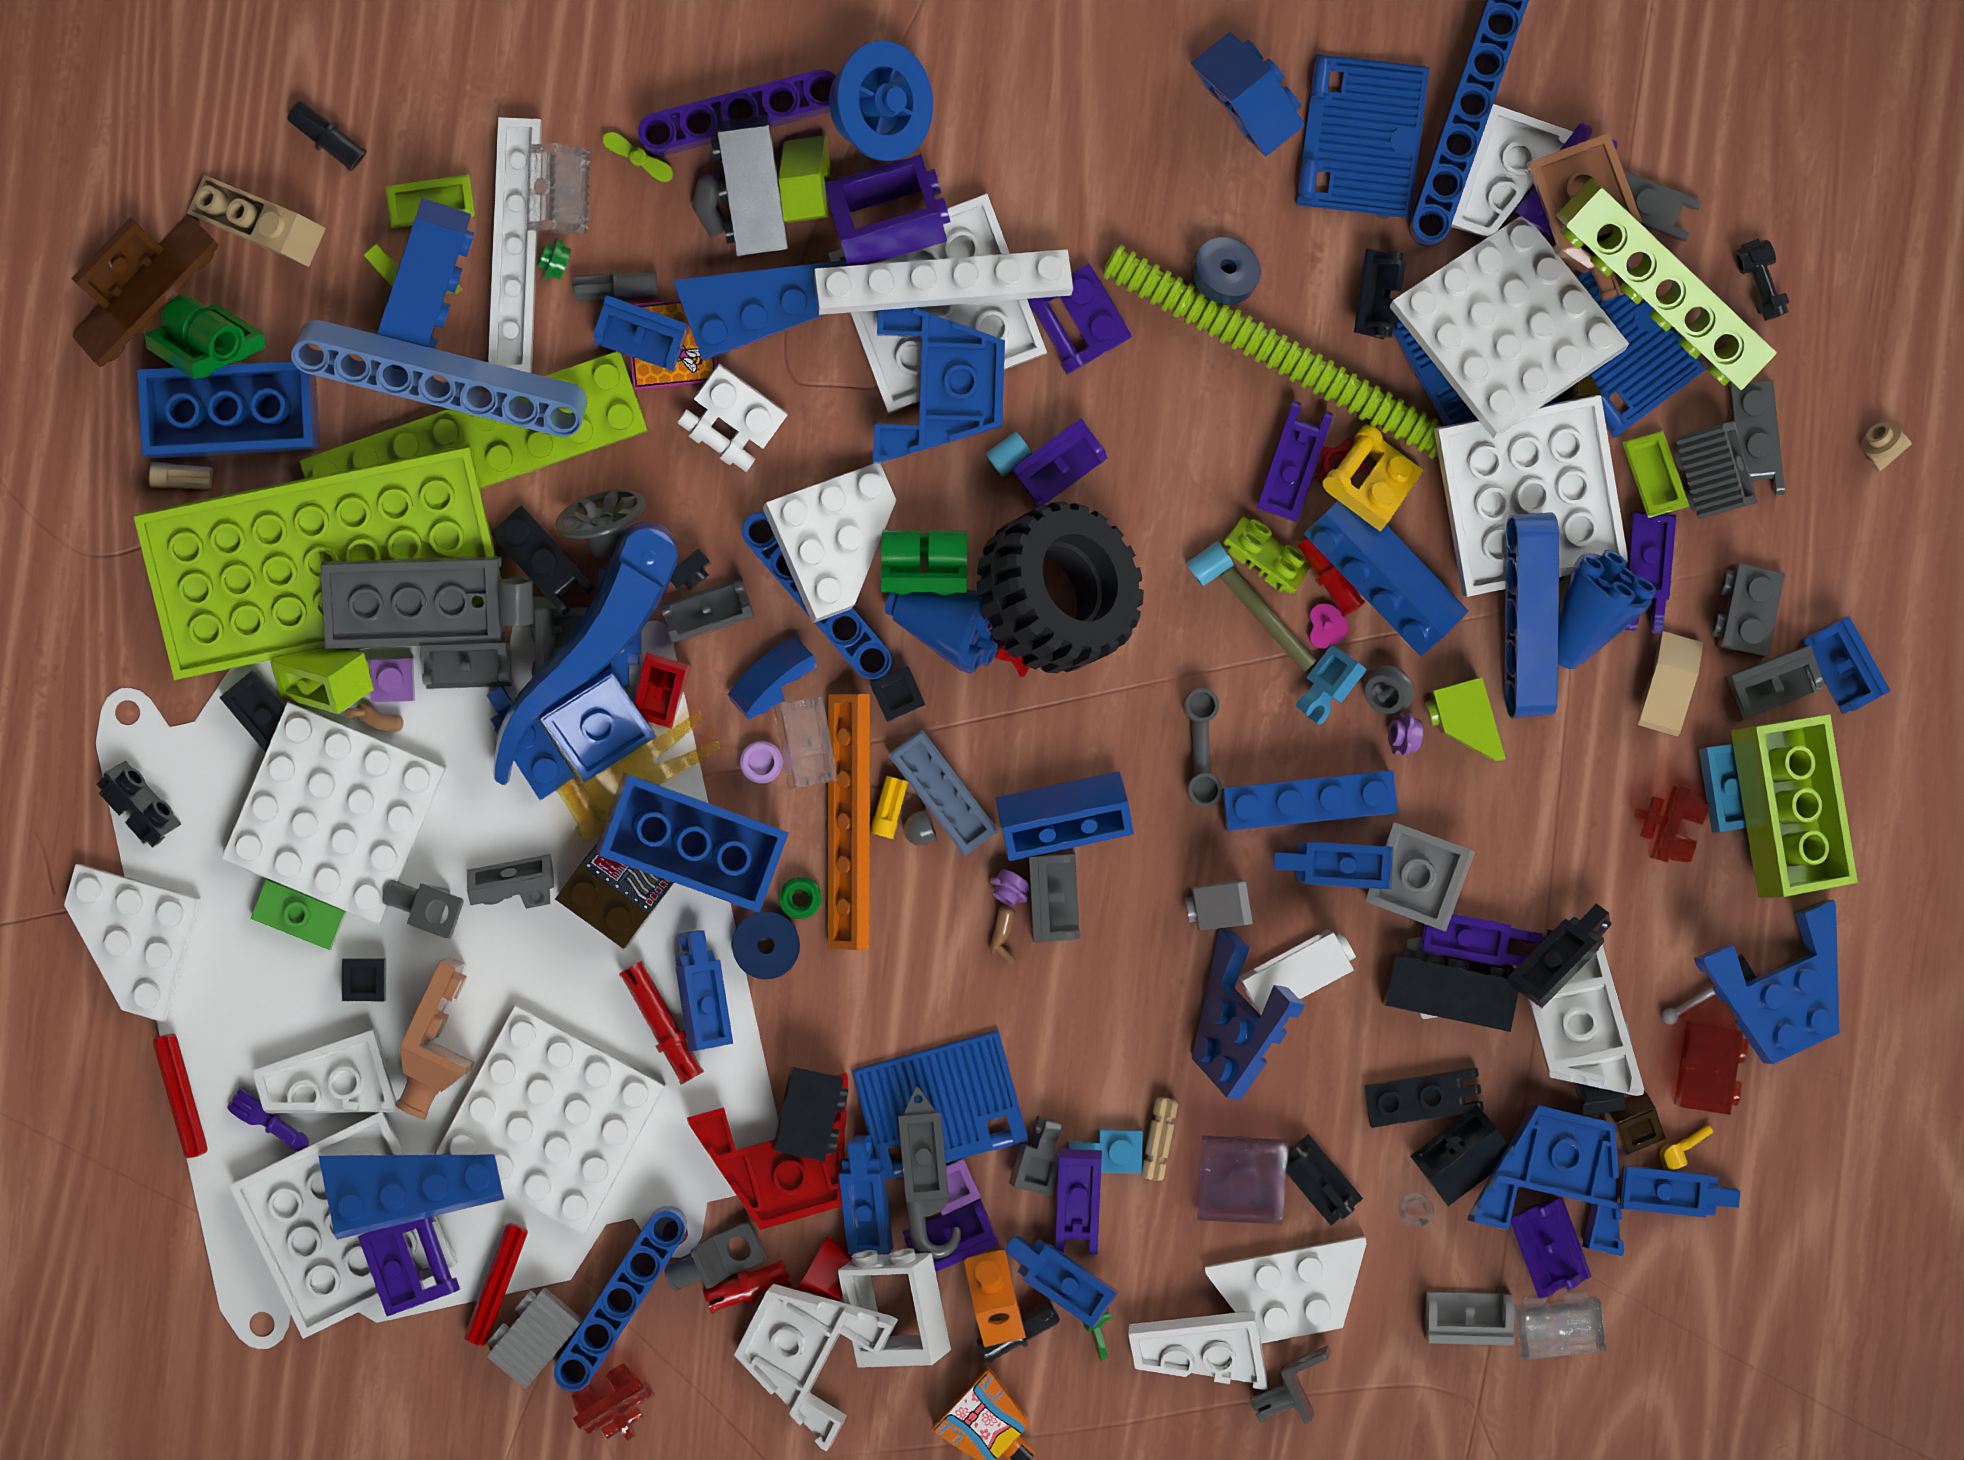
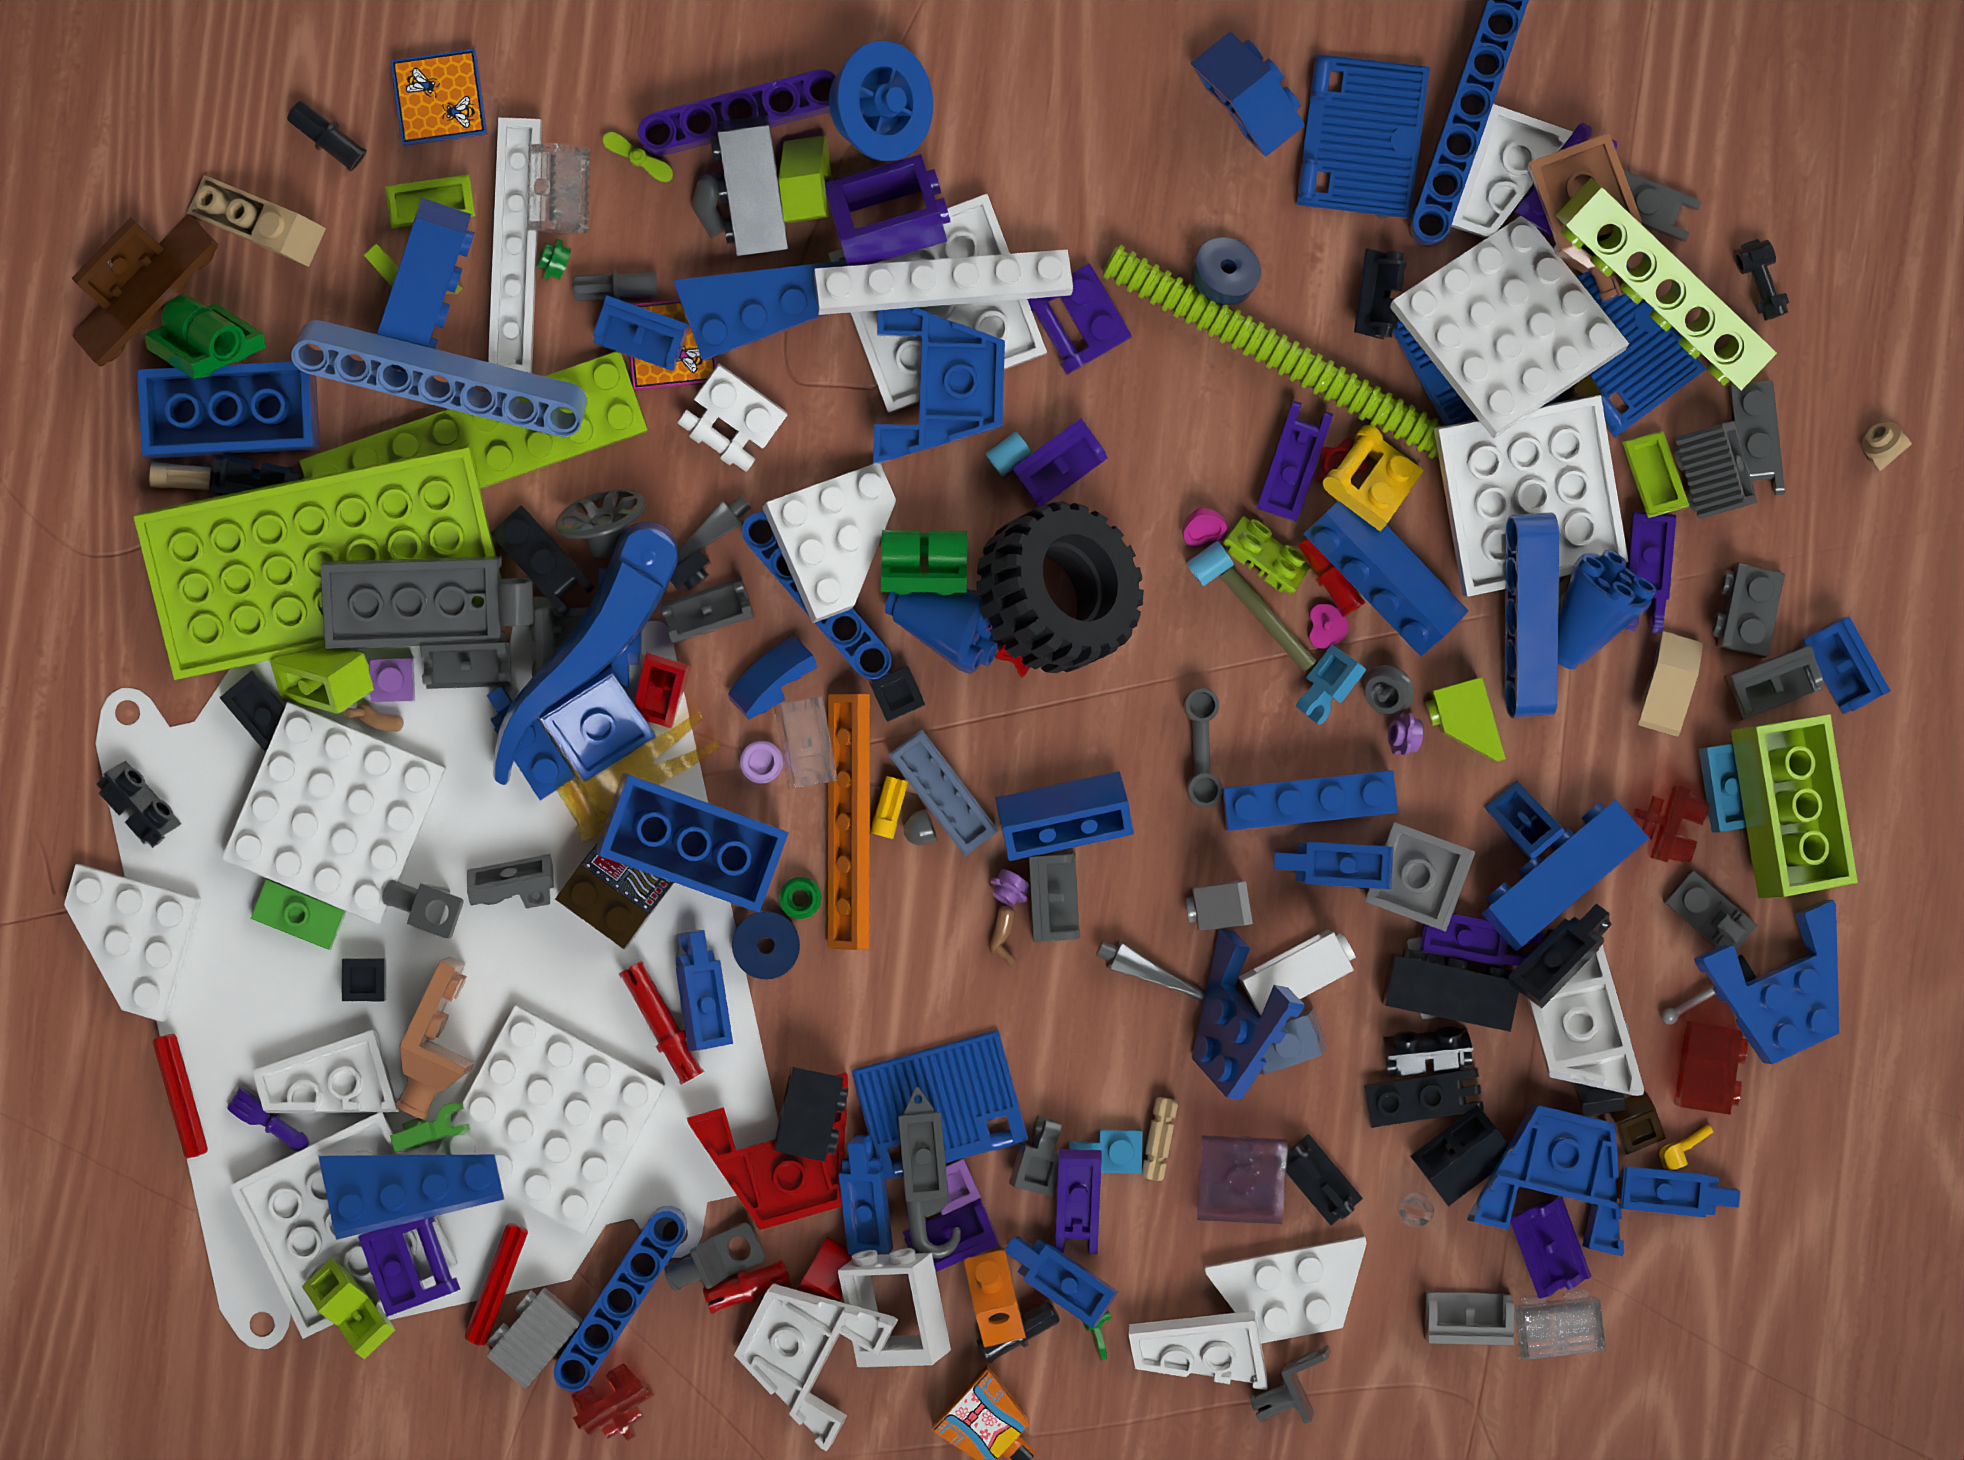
none -> black hinge [209,453,303,496]
none -> lime slope [302,1257,395,1359]
none -> bright green plate [390,1103,470,1152]
none -> tile [391,49,488,146]
none -> dark grey piece [676,495,752,567]
none -> dark grey piece [1096,940,1205,1000]
none -> dark pink piece [1182,508,1228,547]
none -> sand blue torso [1259,1007,1327,1074]
none -> black hinge [1383,1027,1473,1077]
none -> blue brick [1482,800,1649,952]
none -> blue slope [1484,781,1566,860]
none -> dark grey hinge [1664,870,1758,950]

